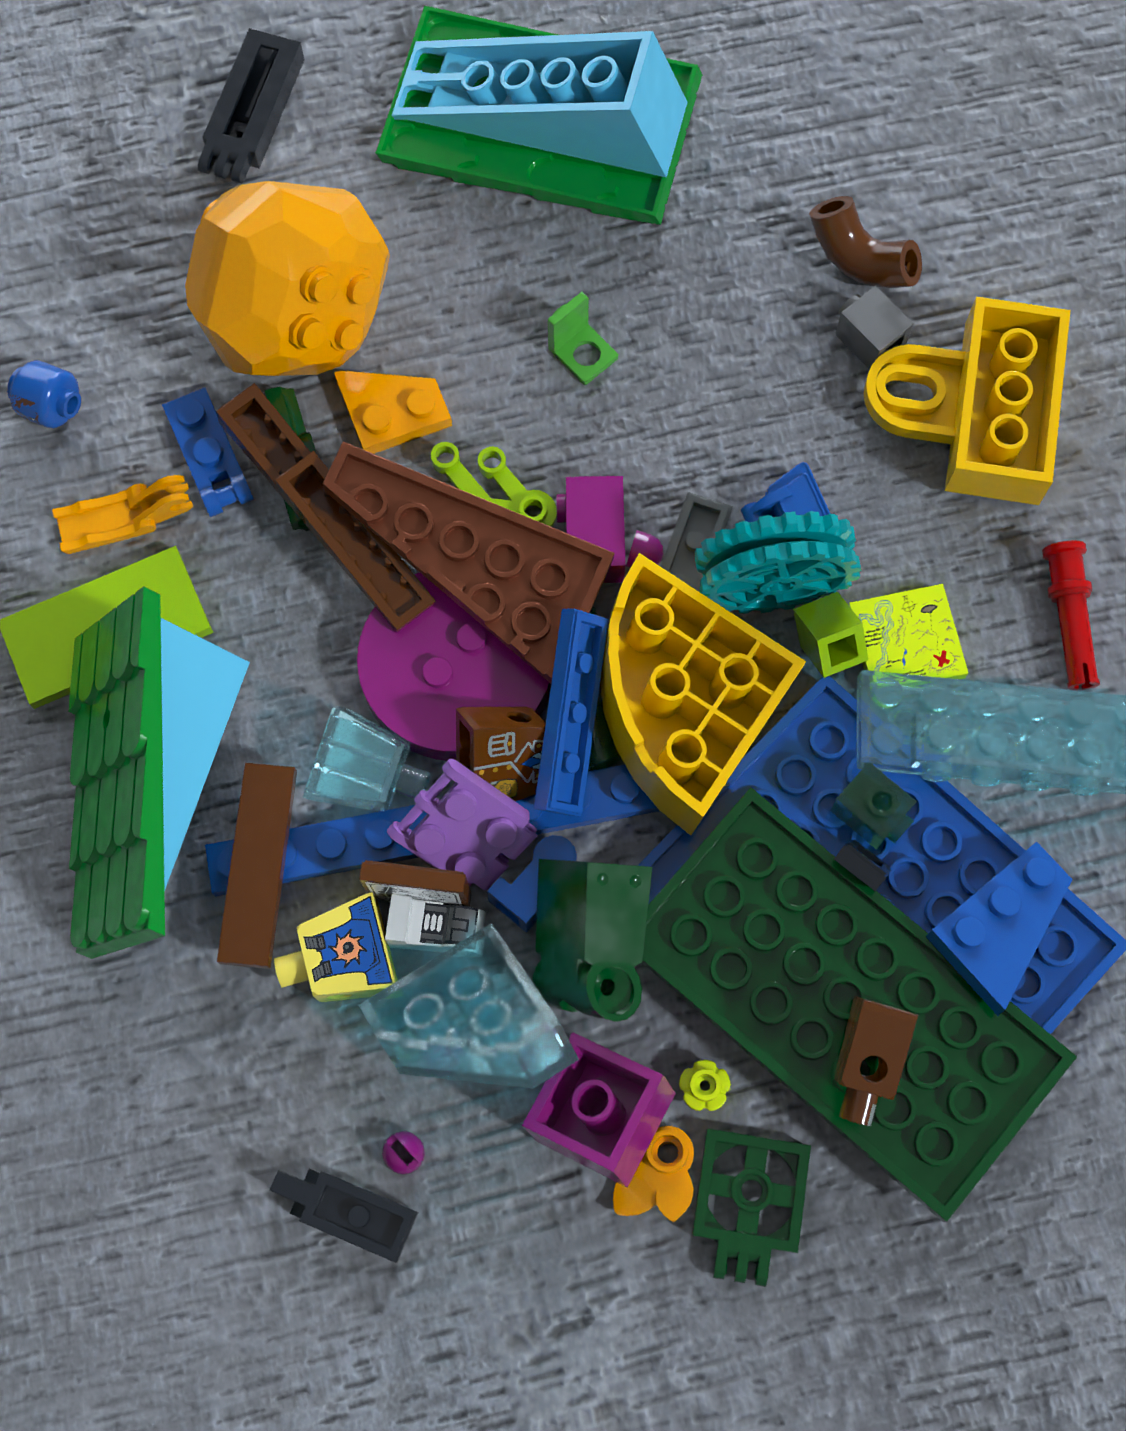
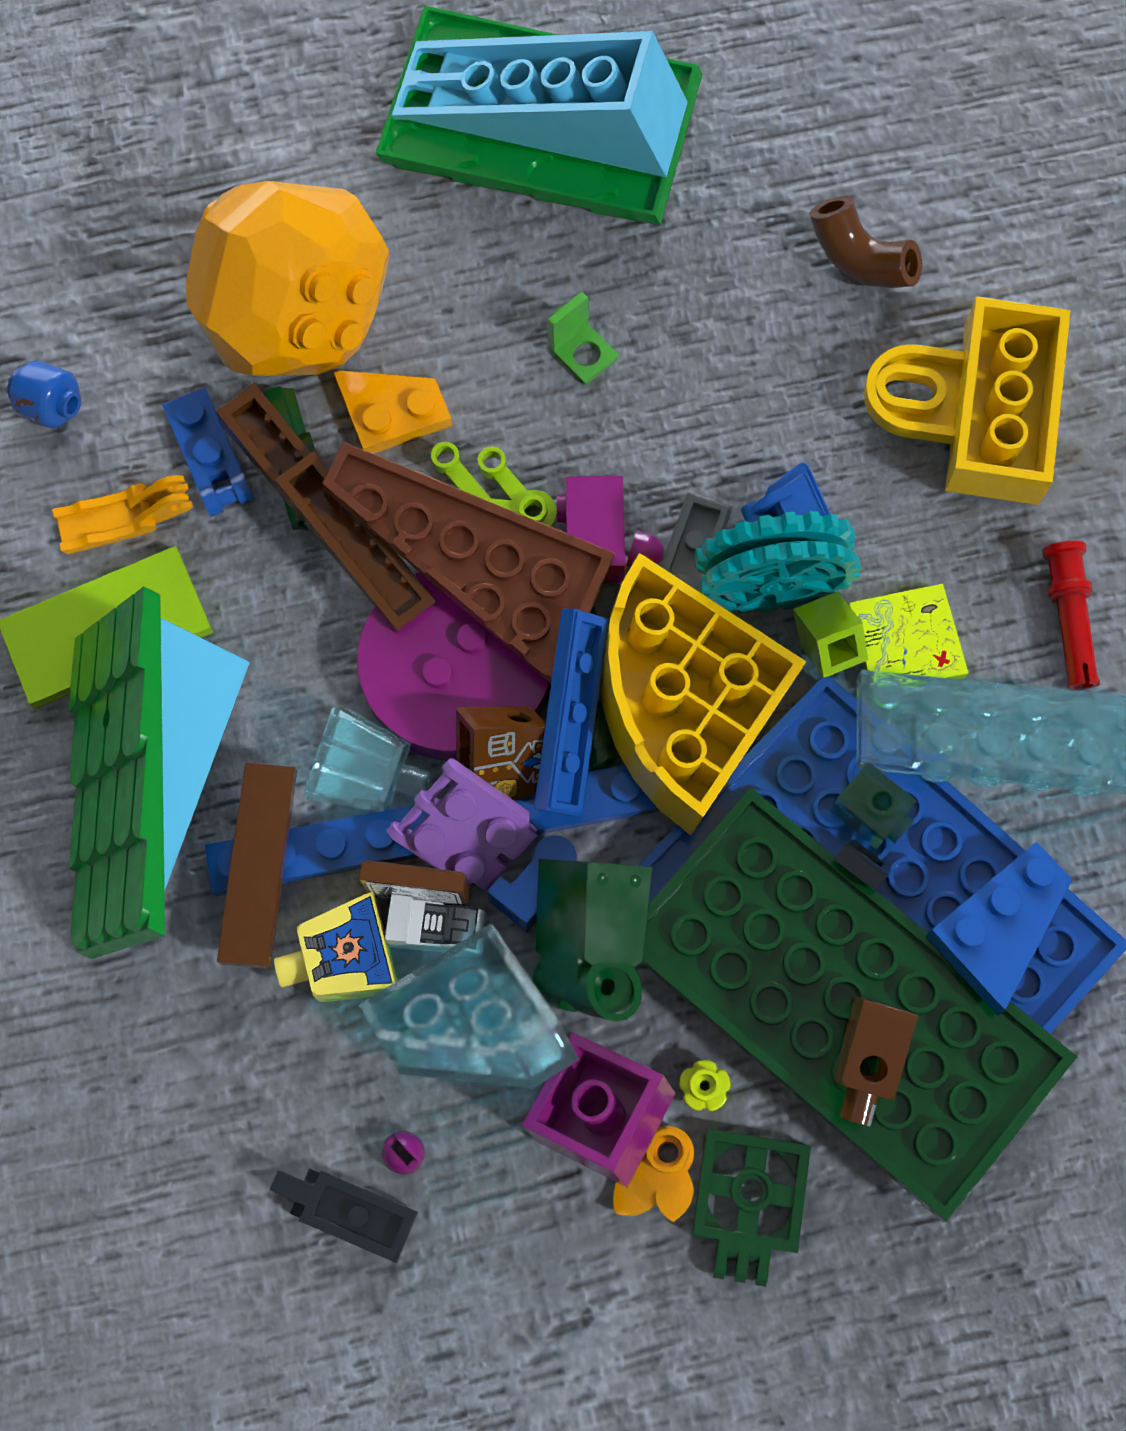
black hinge [198,28,305,184] -> none
flat silver brick [835,285,914,369] -> none

